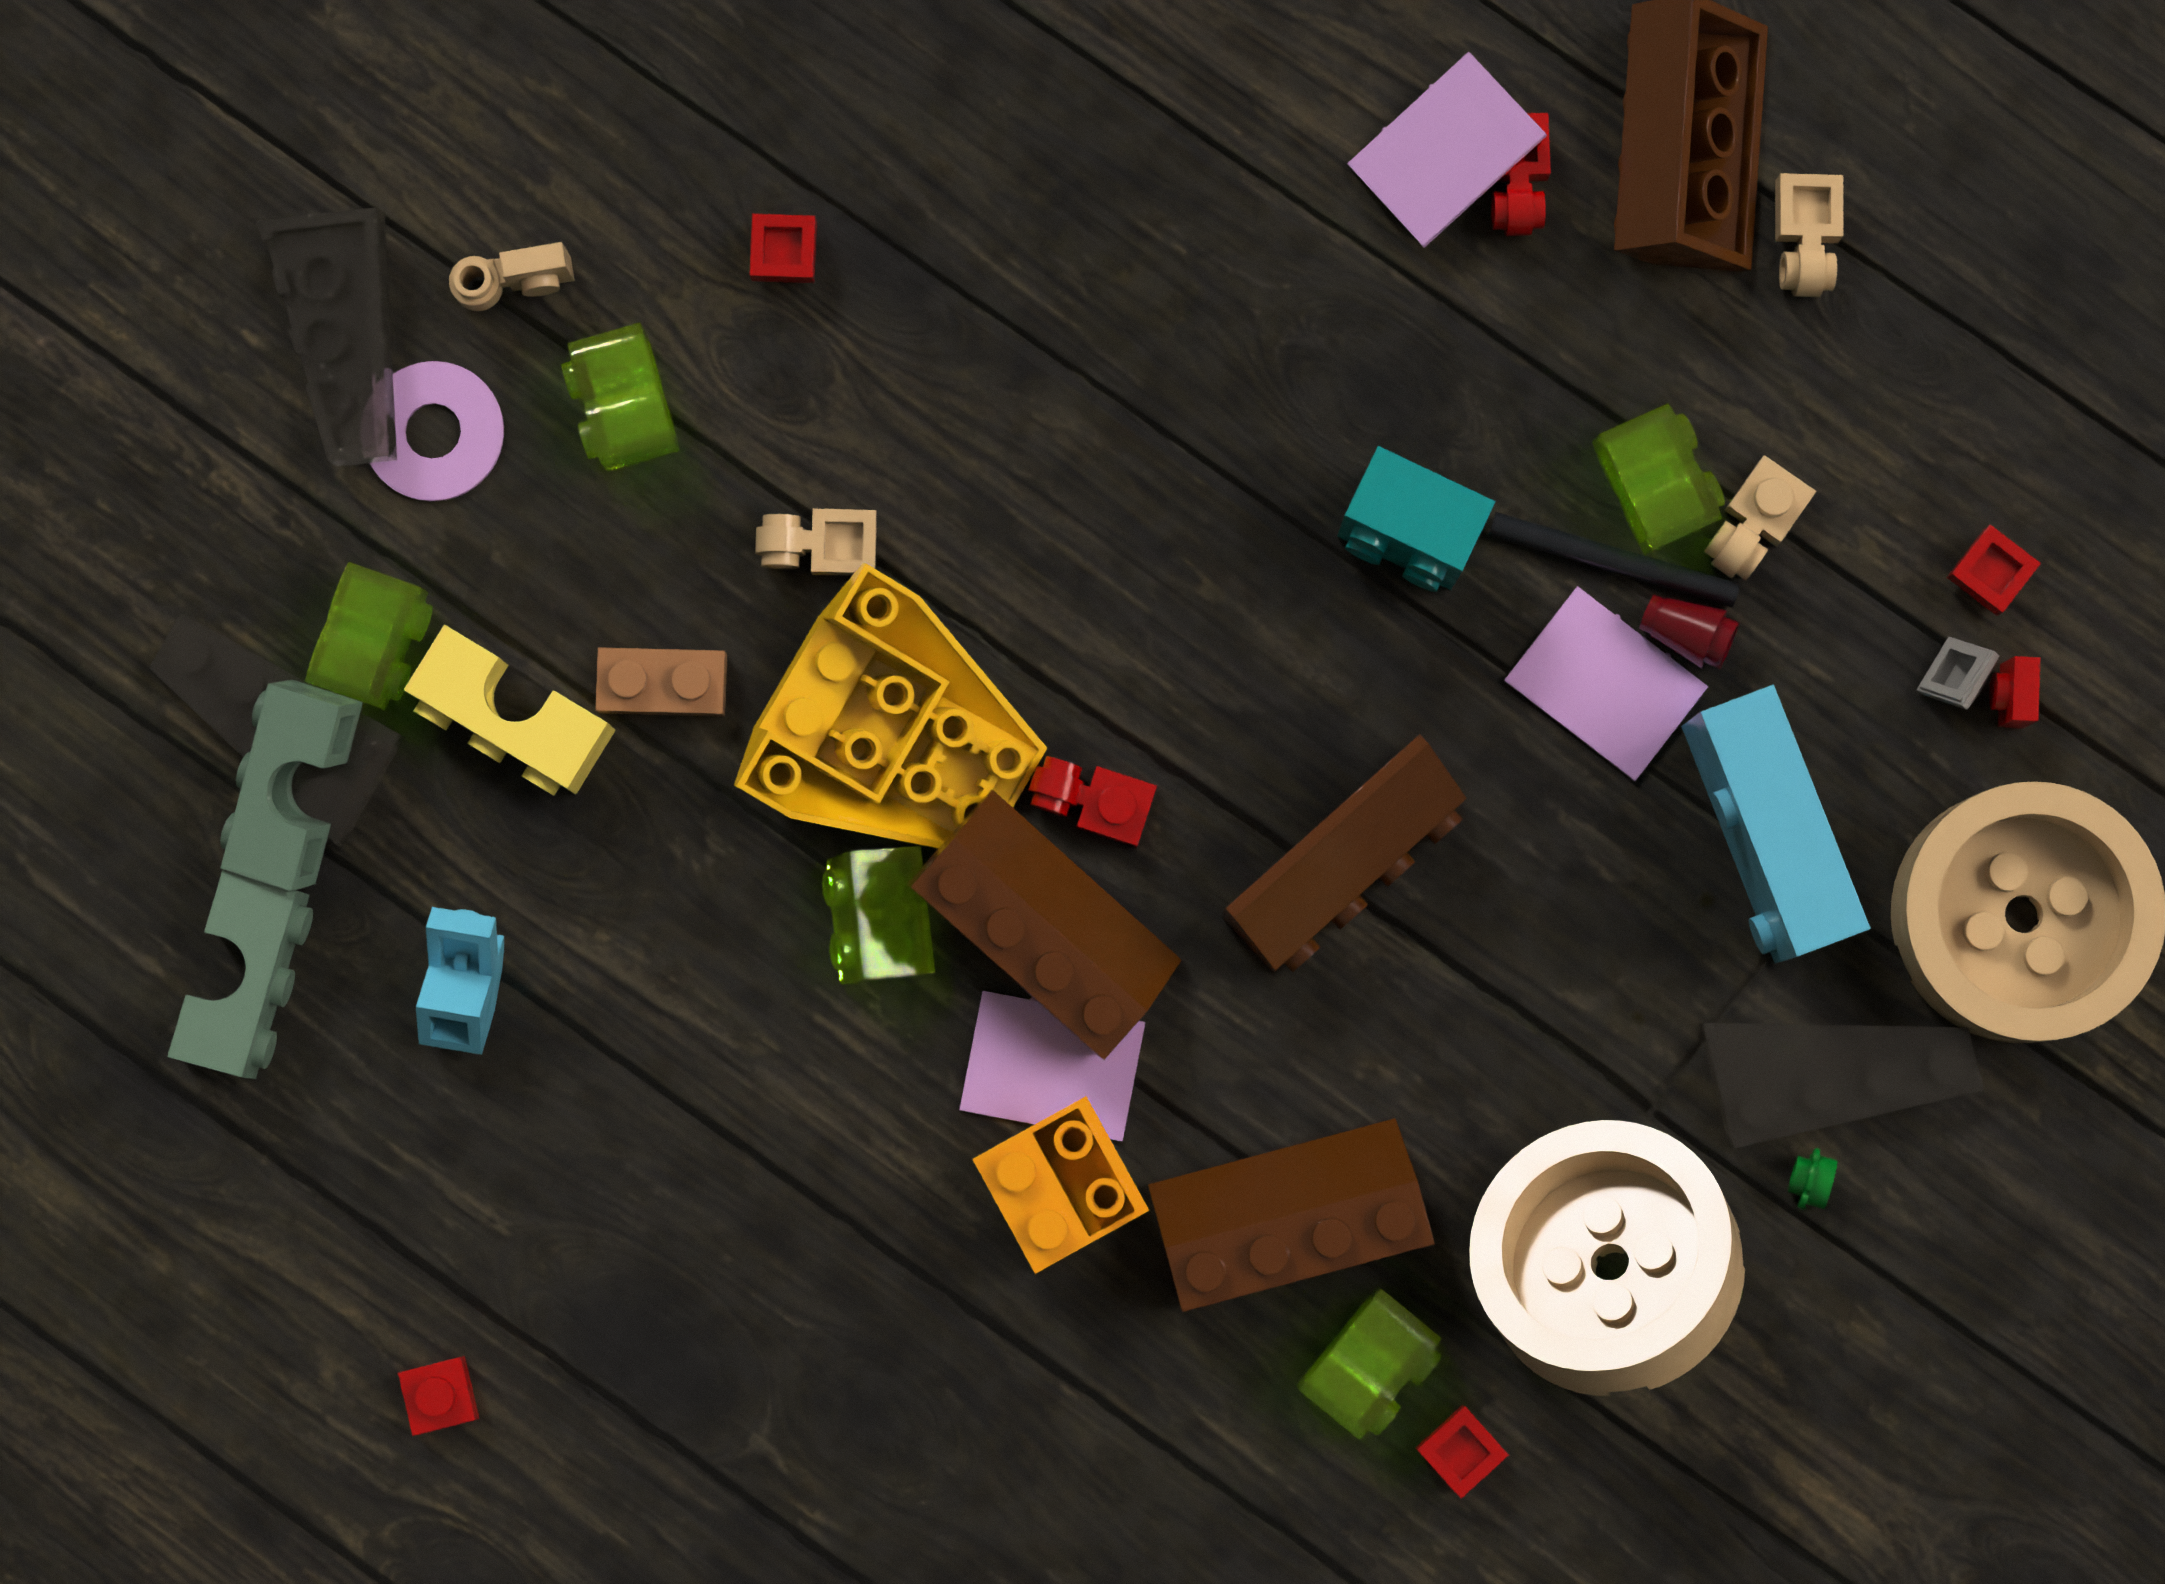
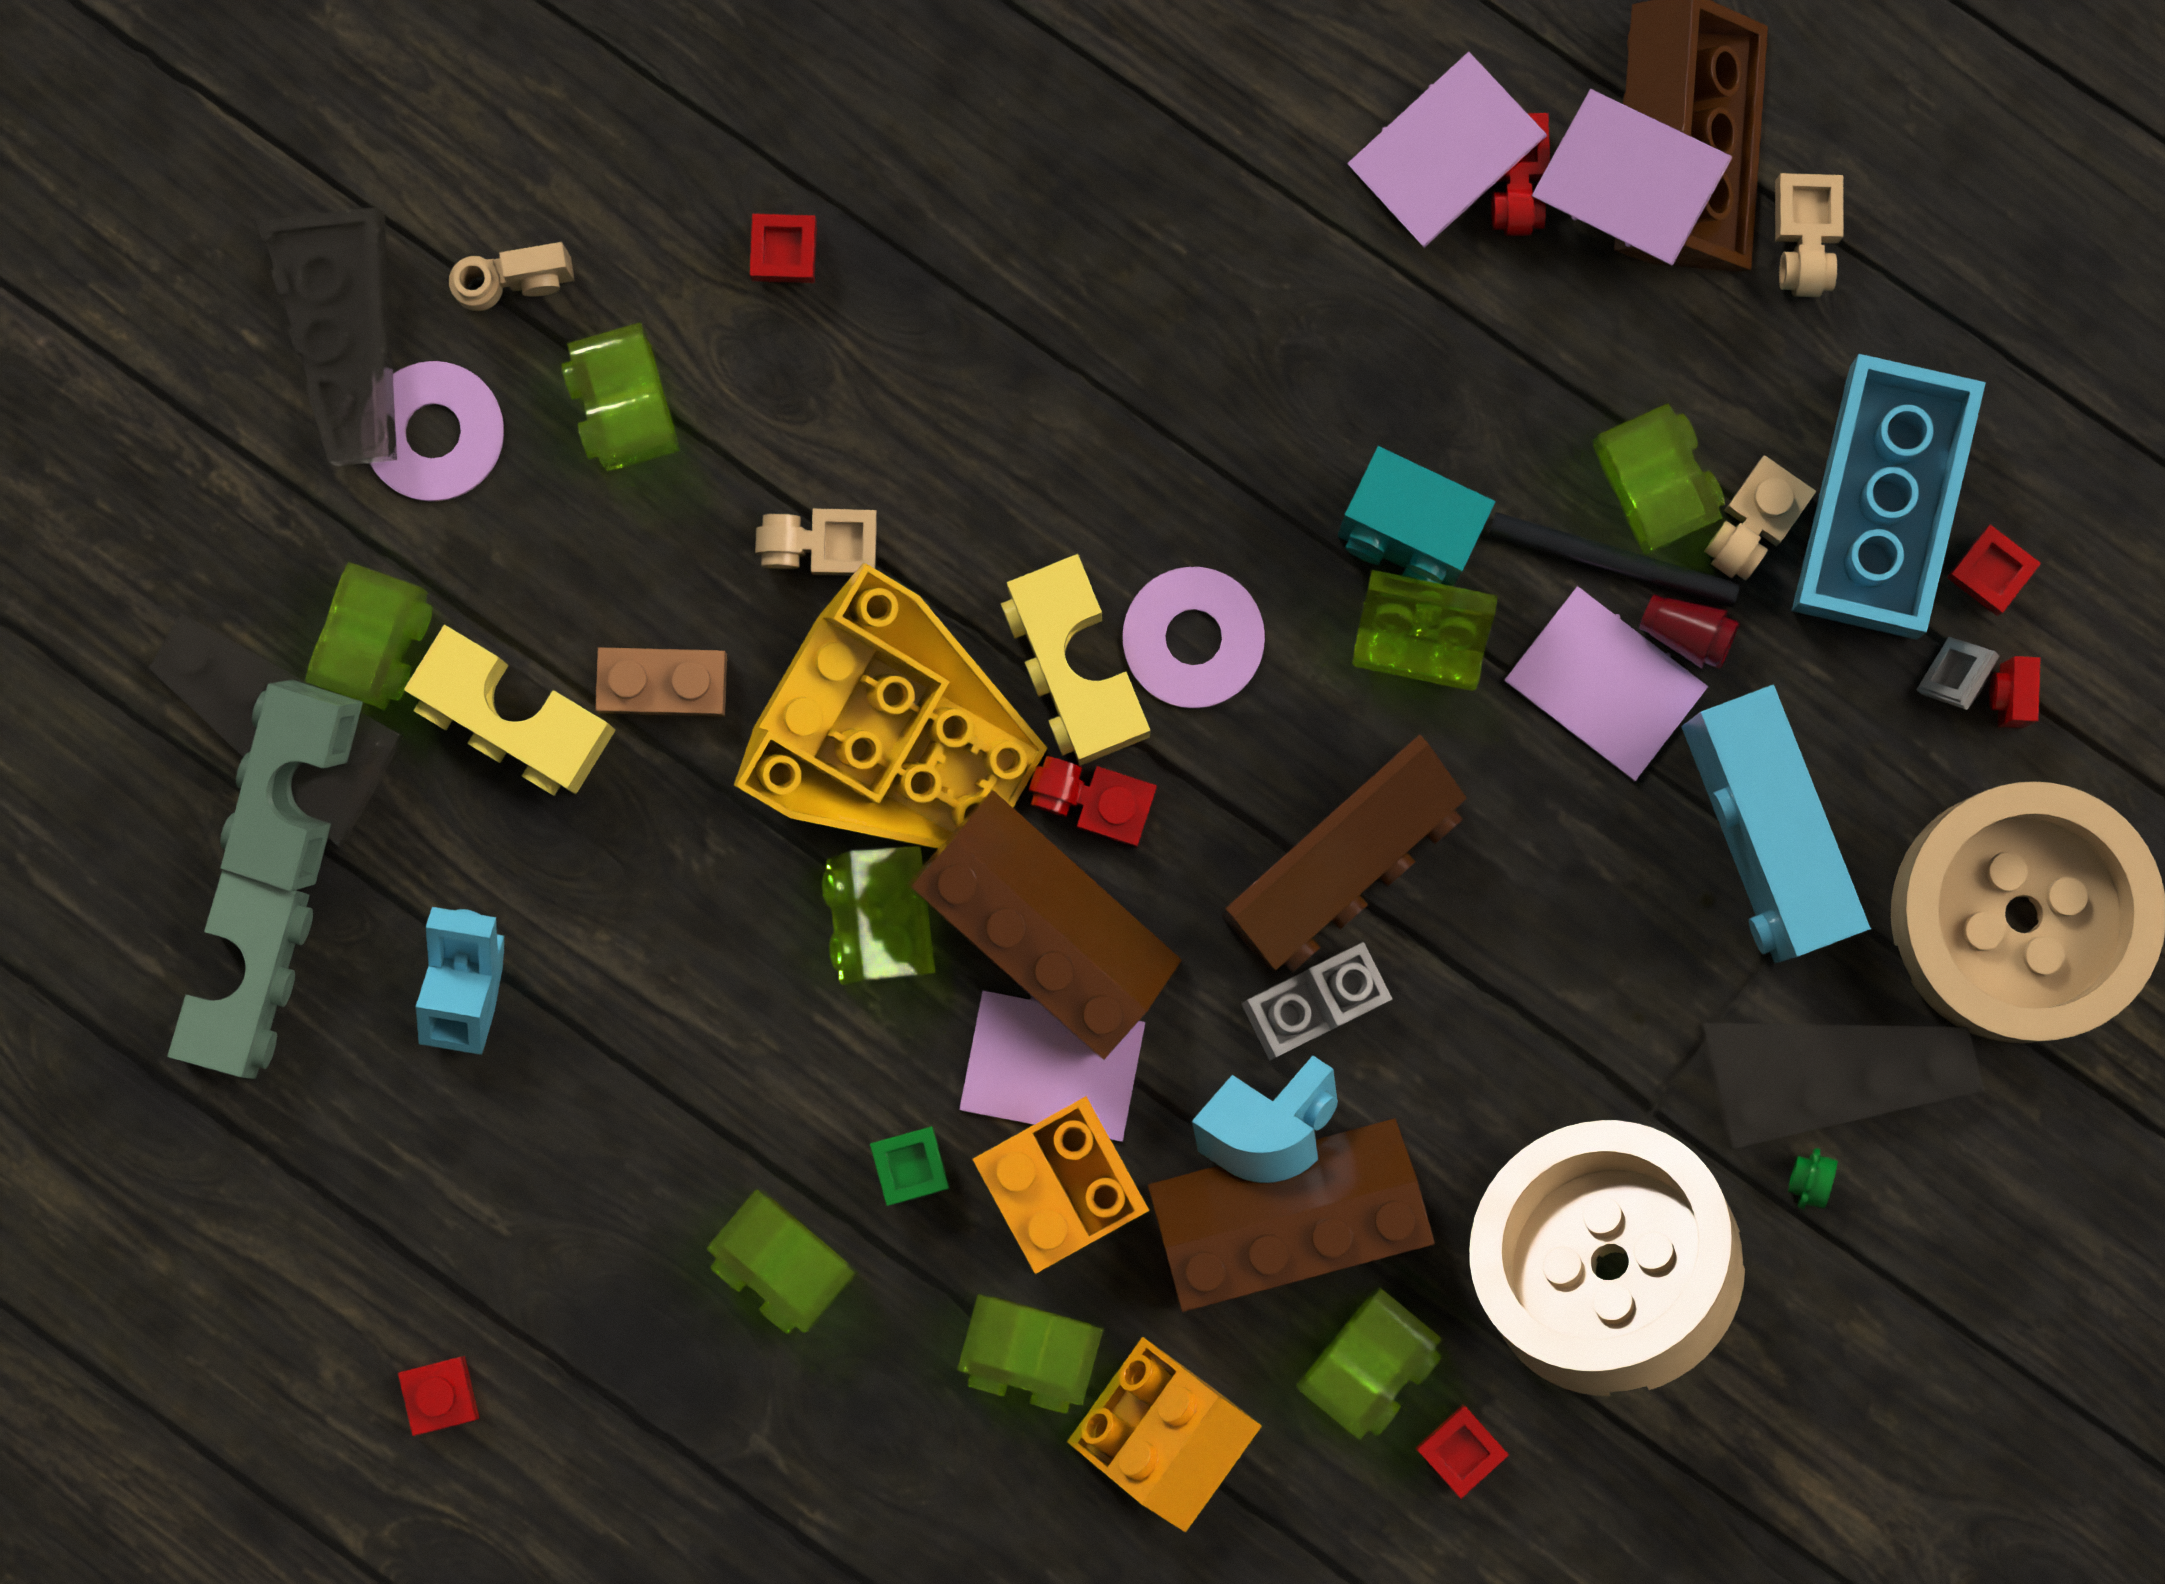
none -> clear neon green brick [706,1189,859,1334]
none -> green plate [870,1126,950,1206]
none -> clear neon green brick [957,1293,1104,1413]
none -> light yellow arch [1000,554,1150,766]
none -> light orange slope [1067,1337,1262,1532]
none -> lavender gear [1123,567,1265,708]
none -> medium azure brick [1192,1056,1338,1183]
none -> light grey slope [1241,942,1392,1061]
none -> clear neon green bracket [1352,570,1498,691]
none -> lavender window [1532,89,1733,266]
none -> medium azure brick [1792,354,1986,640]

